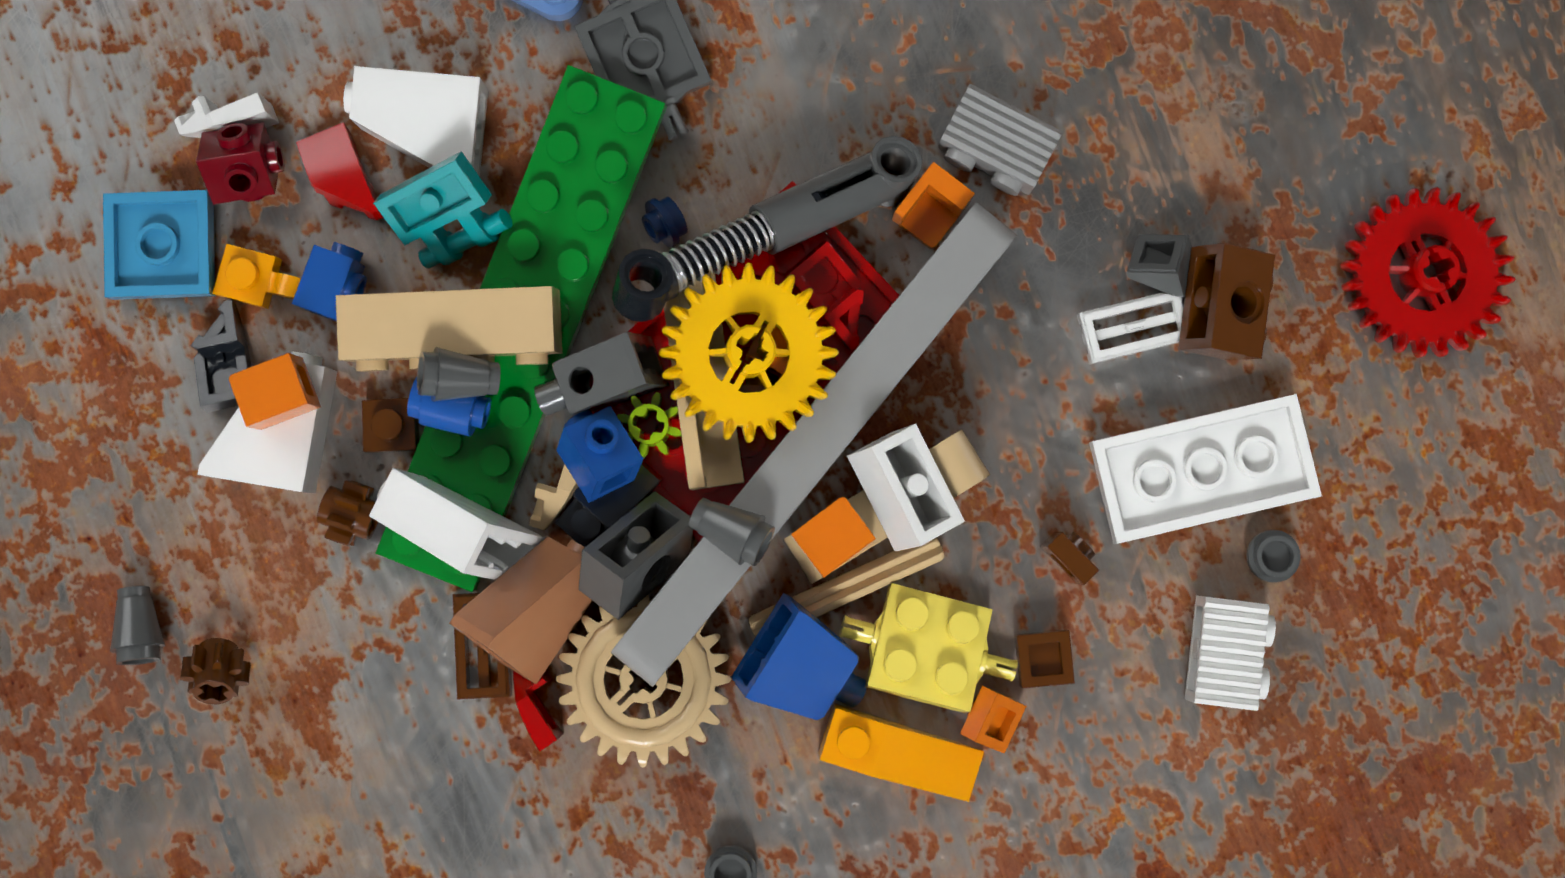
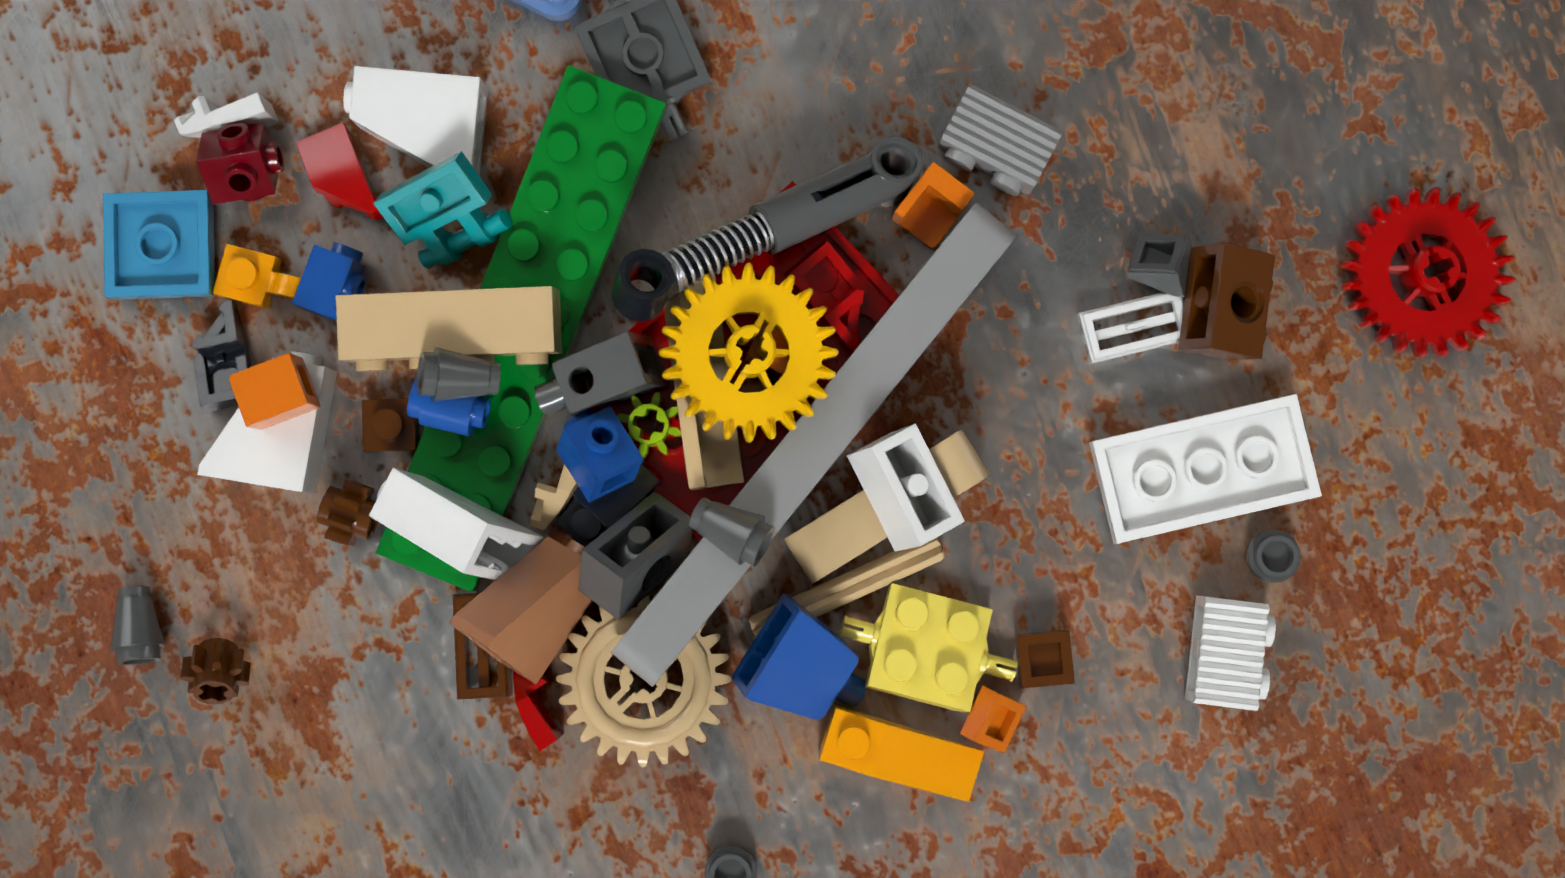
dark blue plate [642,197,688,248] -> none
orange panel [791,497,876,578] -> none
reddish brown plate [1040,532,1099,585] -> none

